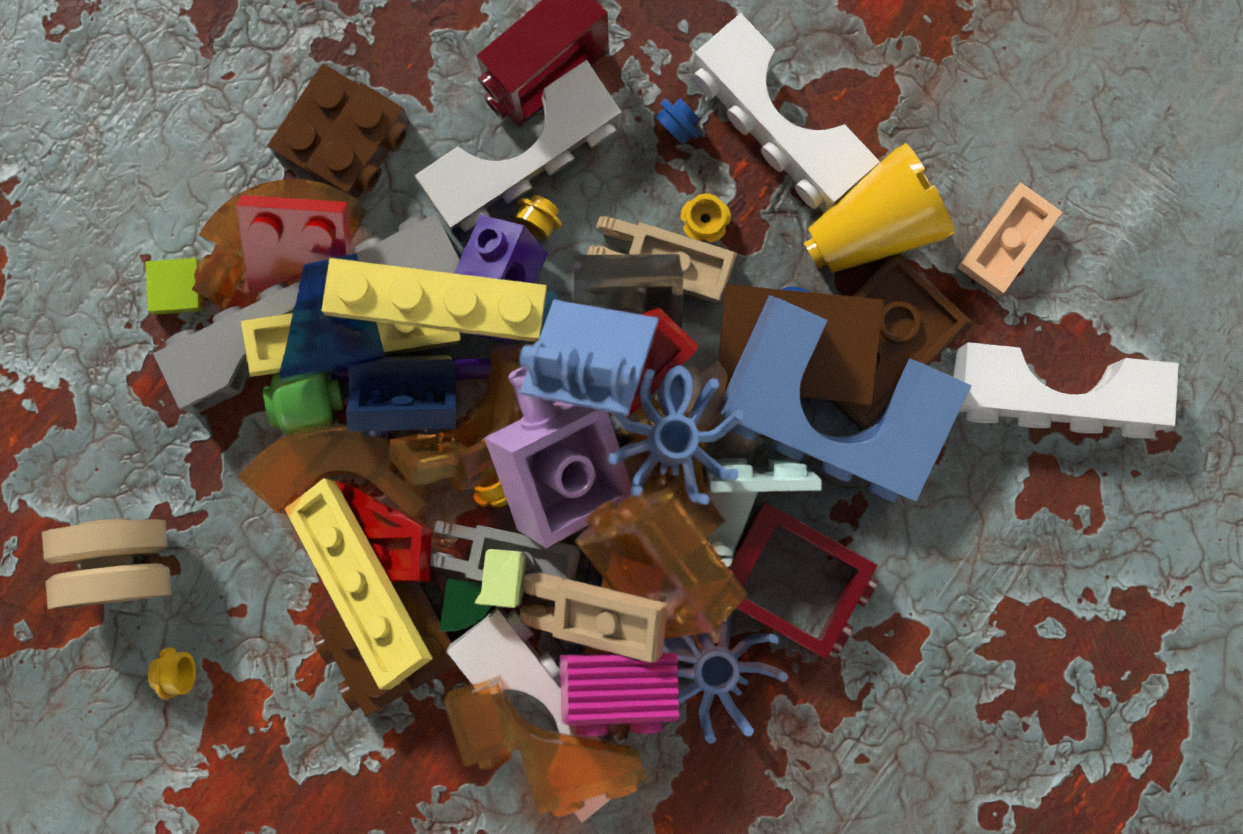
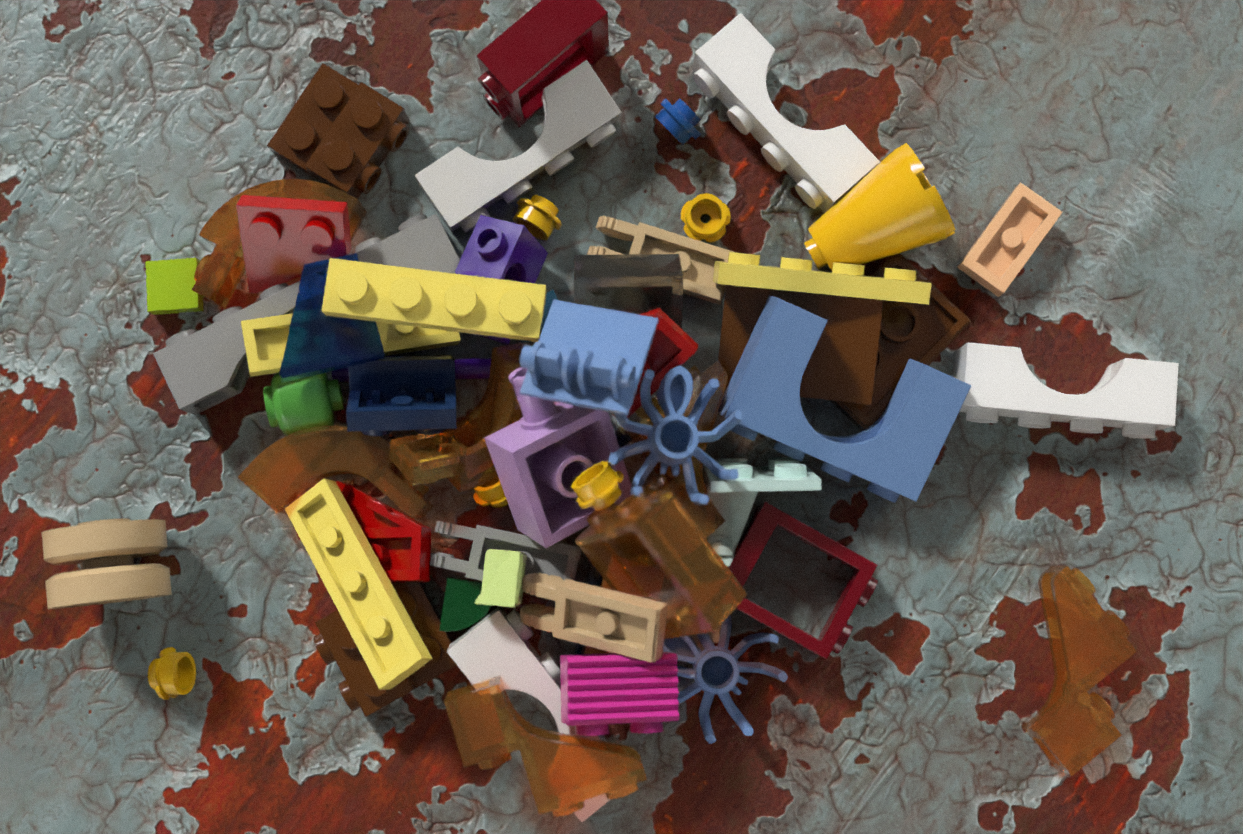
none -> yellow plate [571,461,624,511]
none -> light yellow plate [713,252,932,305]
none -> clear orange arch [1022,566,1137,776]

